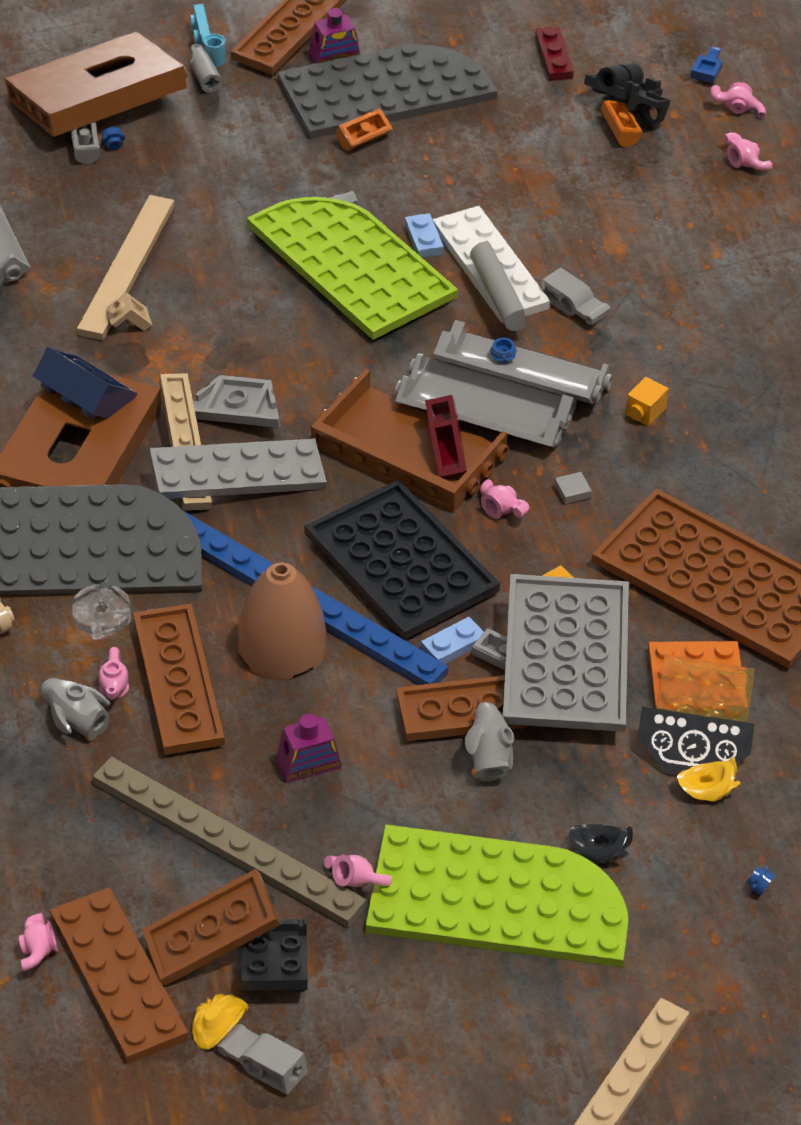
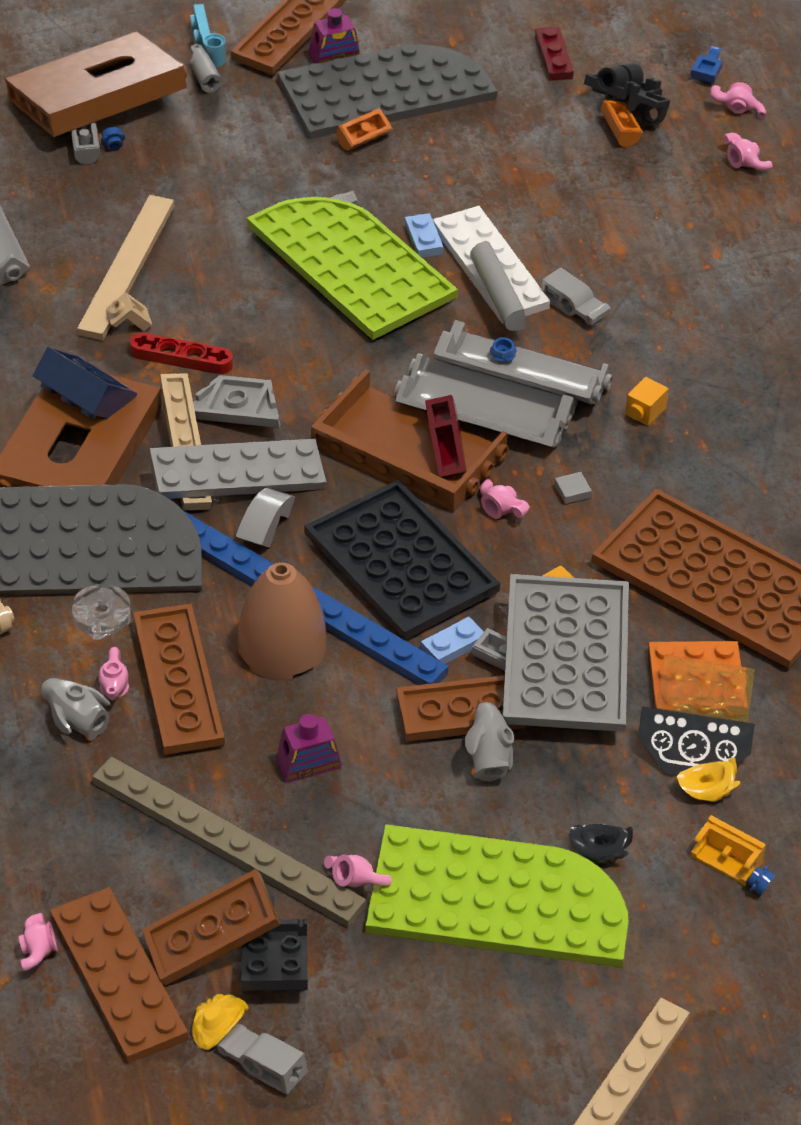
none -> red beam [130,333,233,374]
none -> light grey brick [236,488,295,548]
none -> light orange hinge [690,815,766,886]

